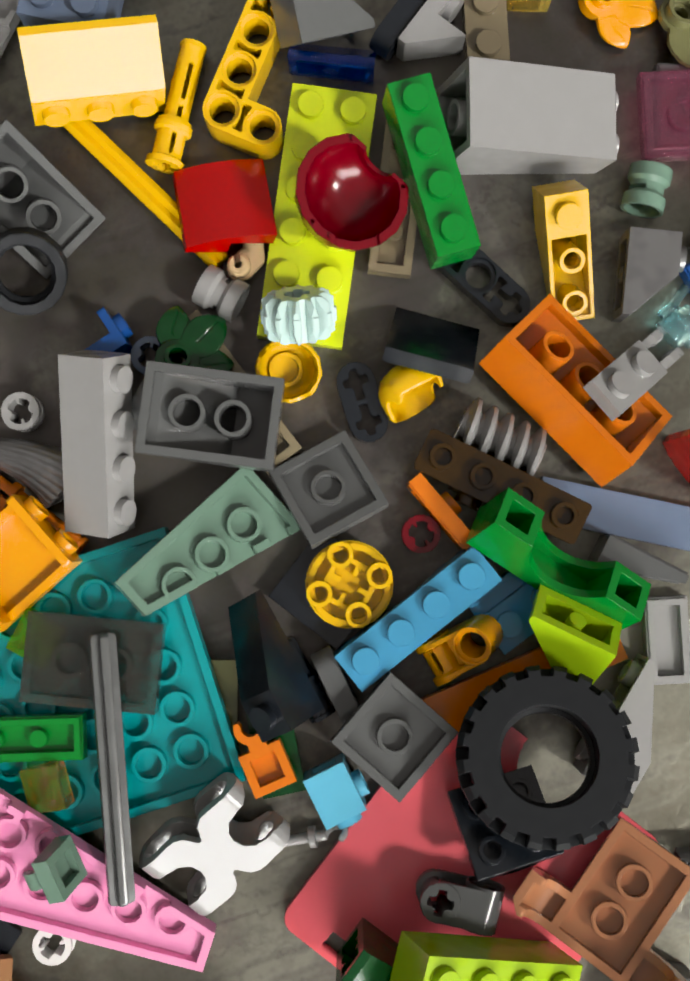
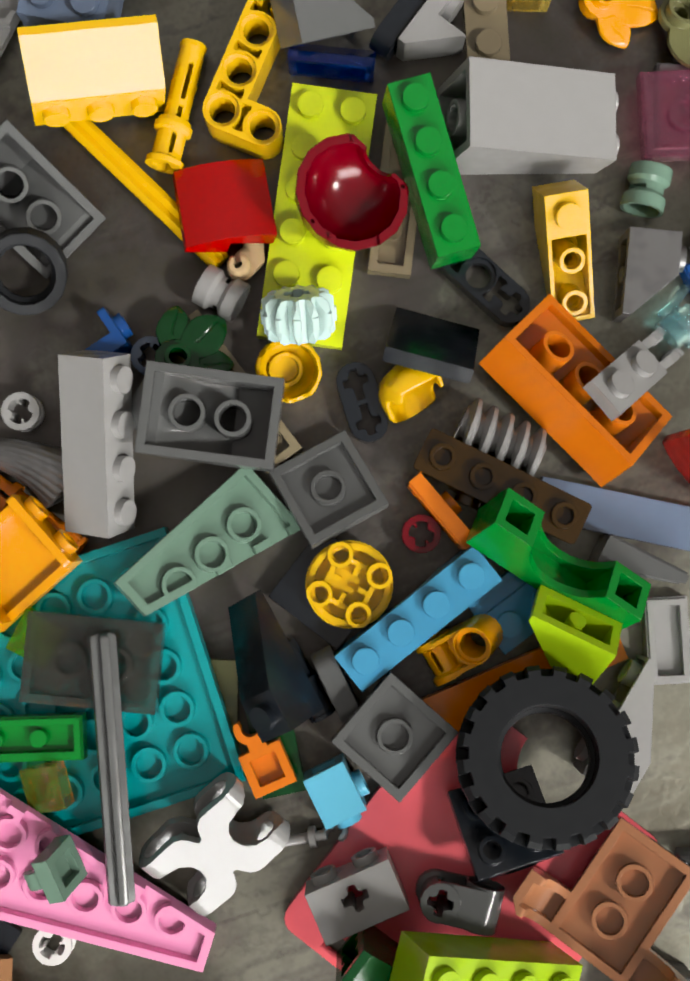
none -> light grey brick [305,847,410,946]

